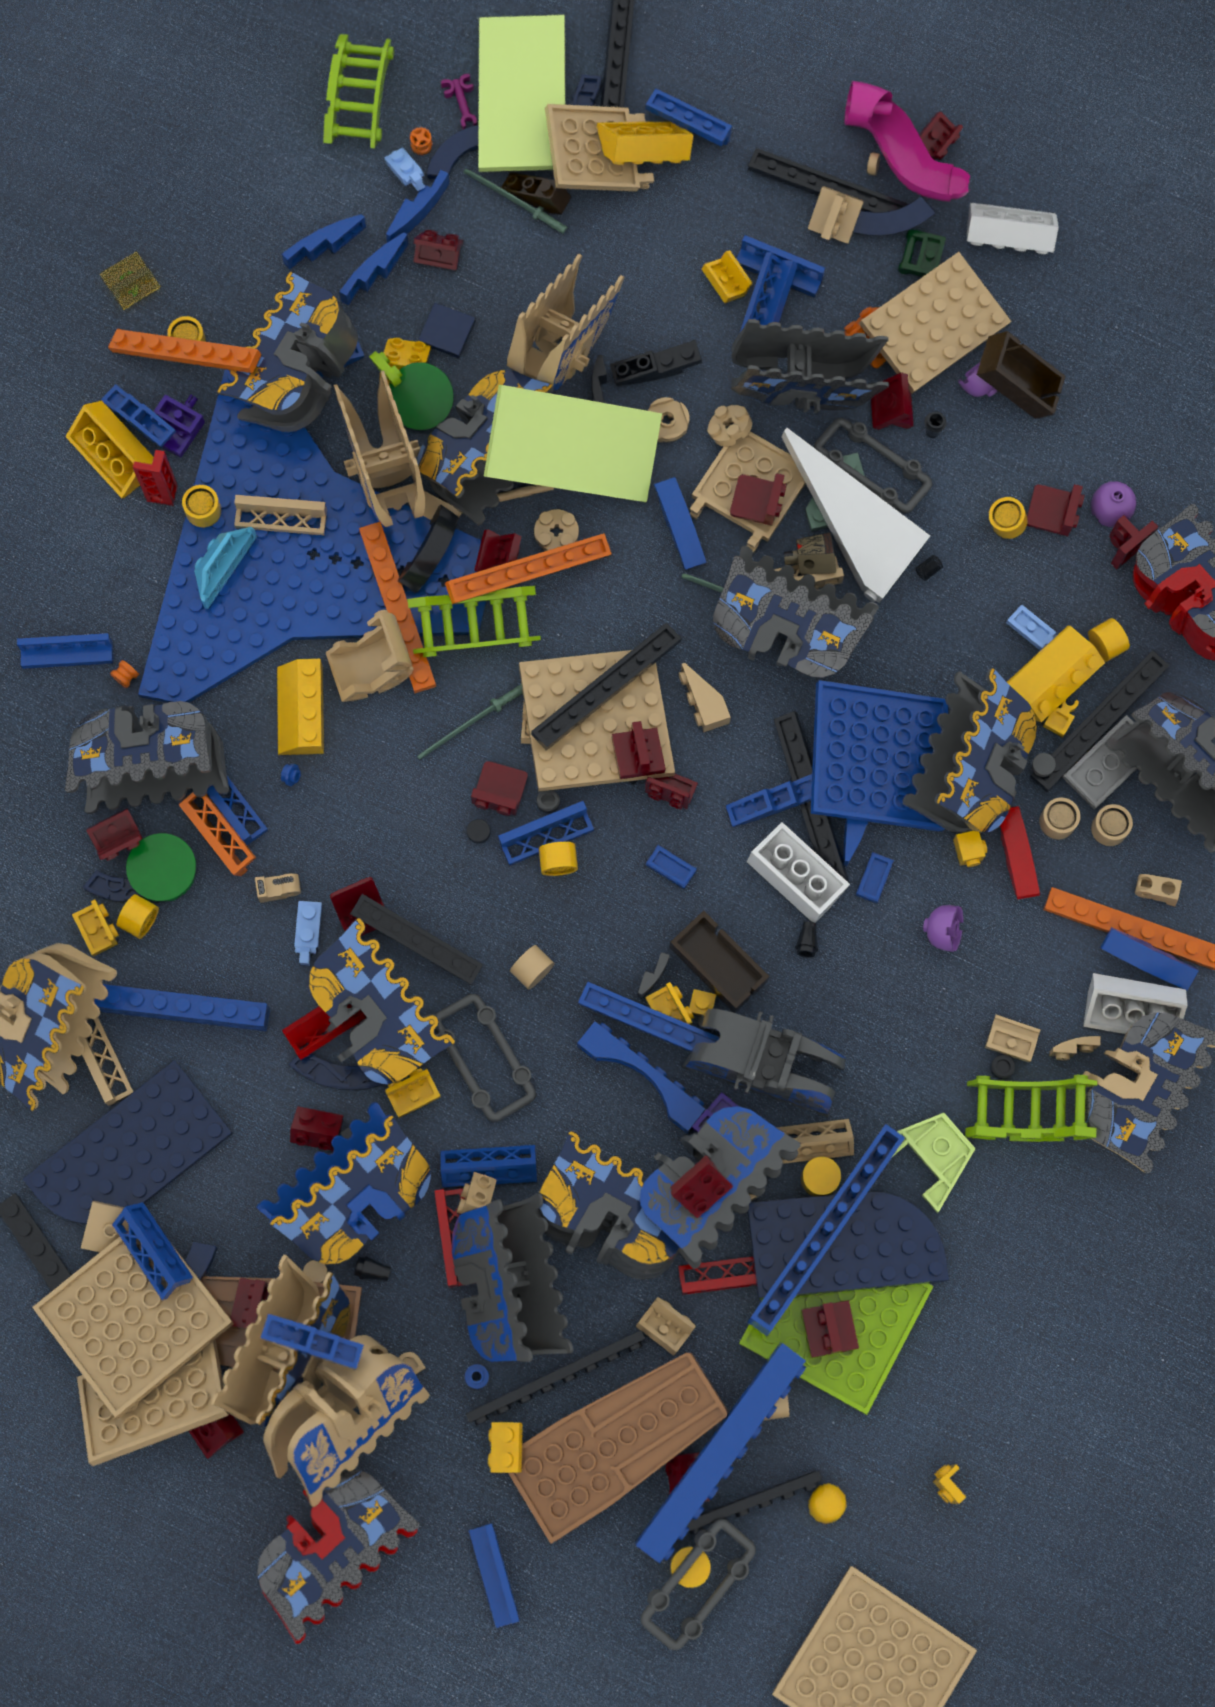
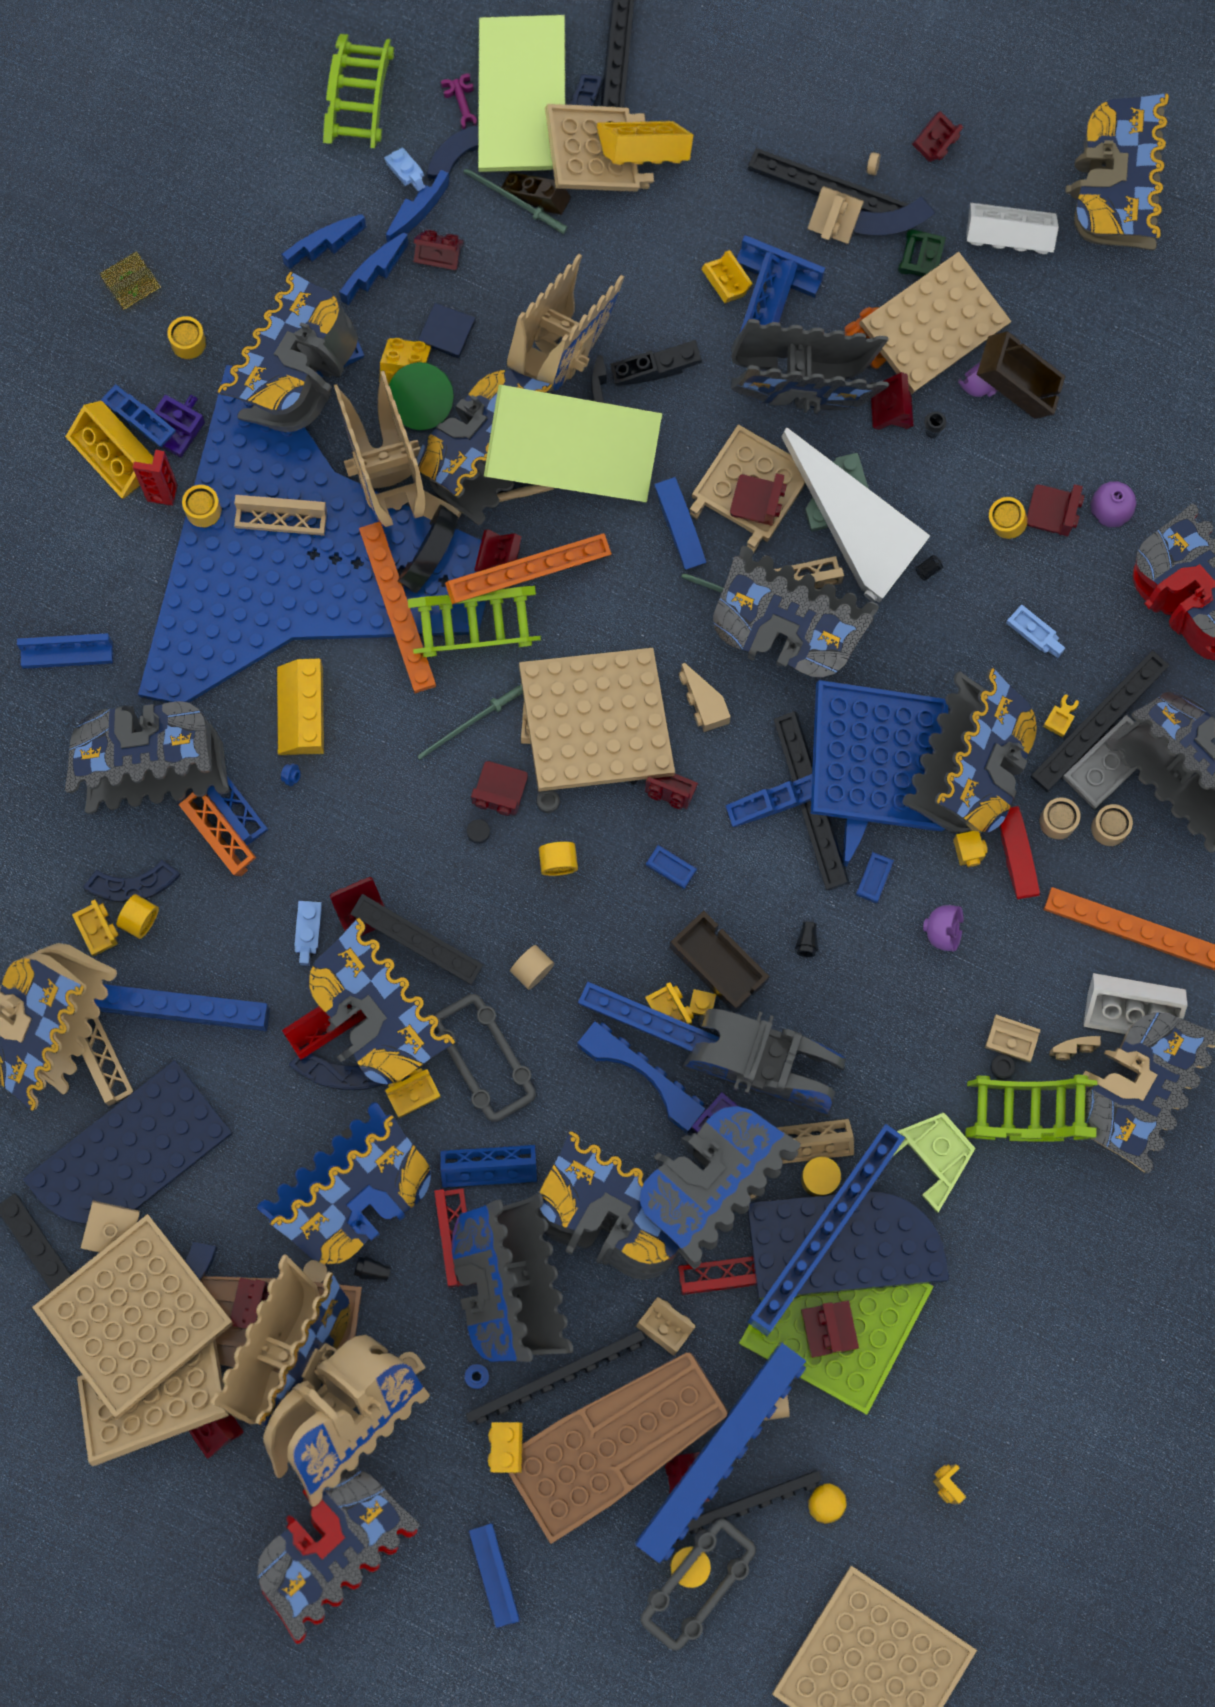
dark red bracket [86,808,142,861] -> none
orange plate [108,329,262,373] -> none
orange wheel [110,660,139,688] -> none
blue fence [112,1202,193,1300] -> none
green tile [126,833,196,902] -> none
medium azure wedge [194,527,257,609] -> none
tan leg [255,874,301,903] -> none
blue slope [261,1314,364,1370] -> none
dark red bracket [290,1106,344,1151] -> none
tan cylinder [325,610,413,702] -> none
lime plate [369,351,403,388] -> none
orange wheel [410,127,432,155] -> none
tan bracket [457,1172,496,1215] -> none
blue fence [498,801,594,866] -> none
black plate [531,622,682,751] -> none
tan plate [534,509,579,551] -> none
dark red bracket [611,721,666,779] -> none
dark grey slope [637,952,670,999] -> none
blue fence [645,89,732,146] -> none
tan plate [647,397,689,442] -> none
dark red bracket [670,1155,733,1218] -> none
tan plate [707,405,752,446] -> none
white slope [747,822,850,923] -> none
dark tan torso [784,532,836,574] -> none
dark grey bar [814,418,932,513] -> none
dark pink animal [844,81,970,202] -> none
yellow slope [1007,625,1105,722] -> none
dark grey tile [1031,753,1056,777] -> none
yellow piece [1088,618,1130,662] -> none
blue slope [1101,927,1199,991] -> none
dark red bracket [1109,515,1158,570] -> none
tan leg [1135,874,1182,906] -> none
none -> animal [1066,94,1169,250]

